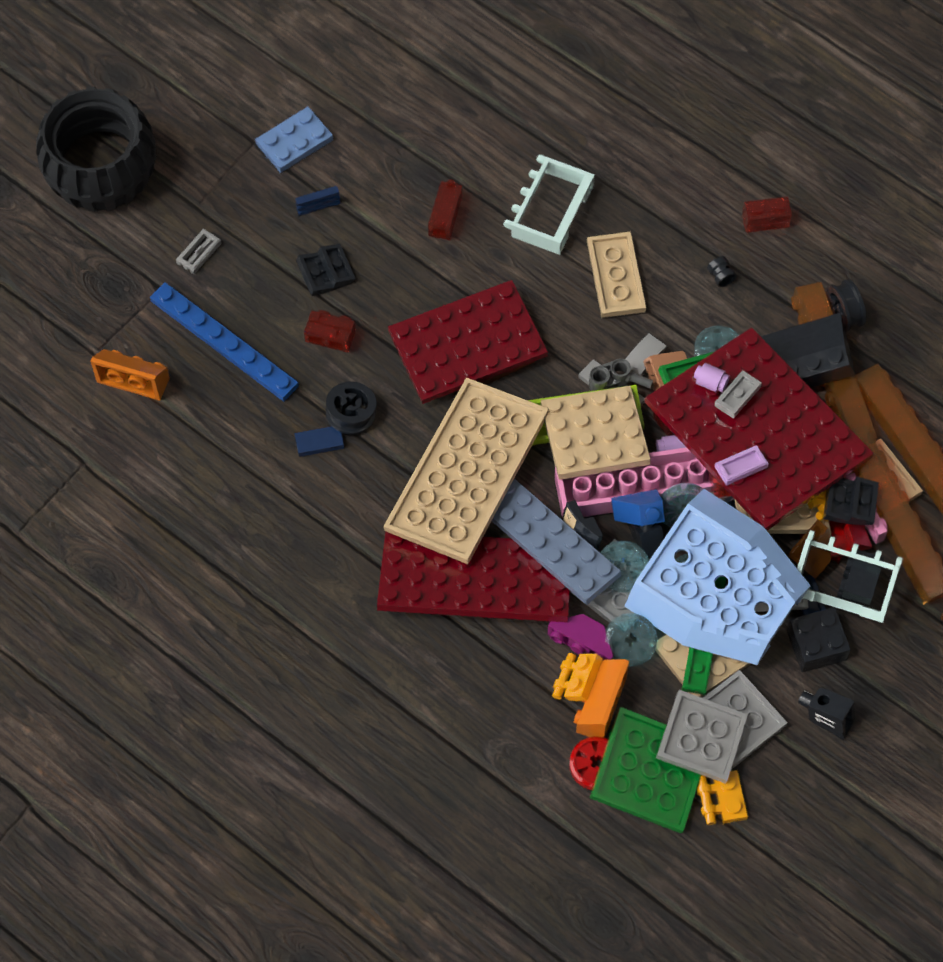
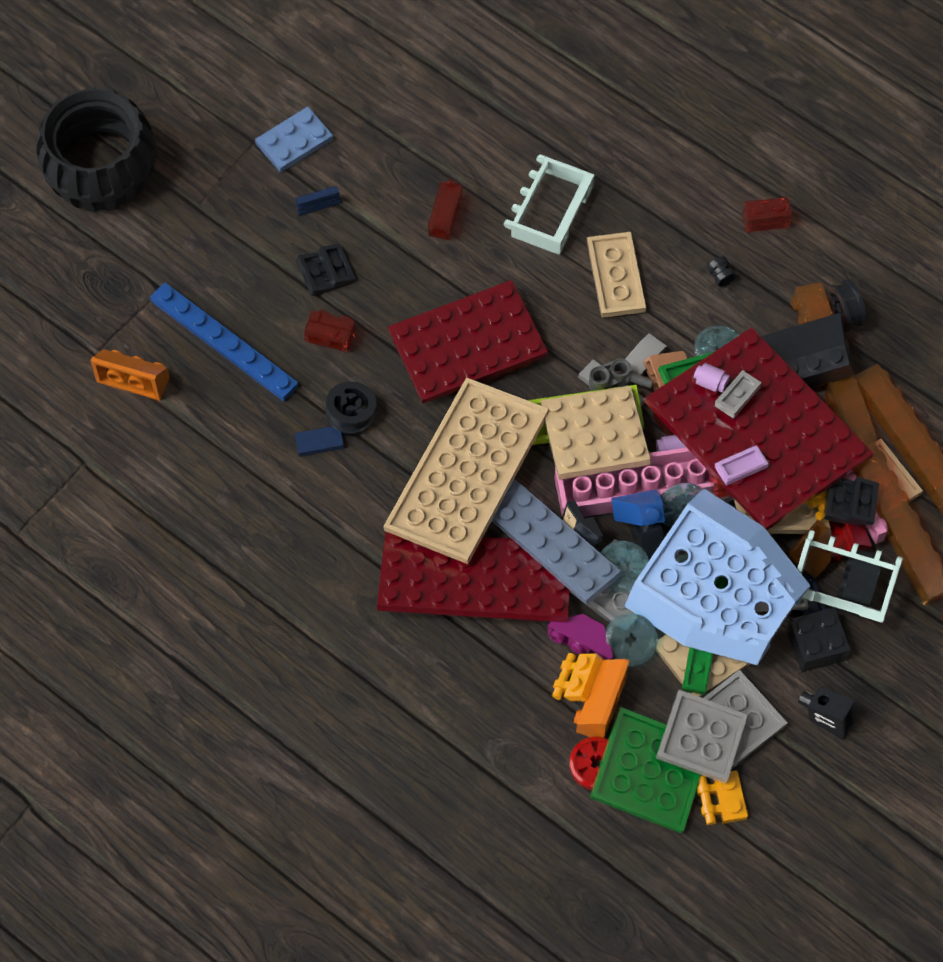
light grey tile [176,229,221,274] -> none

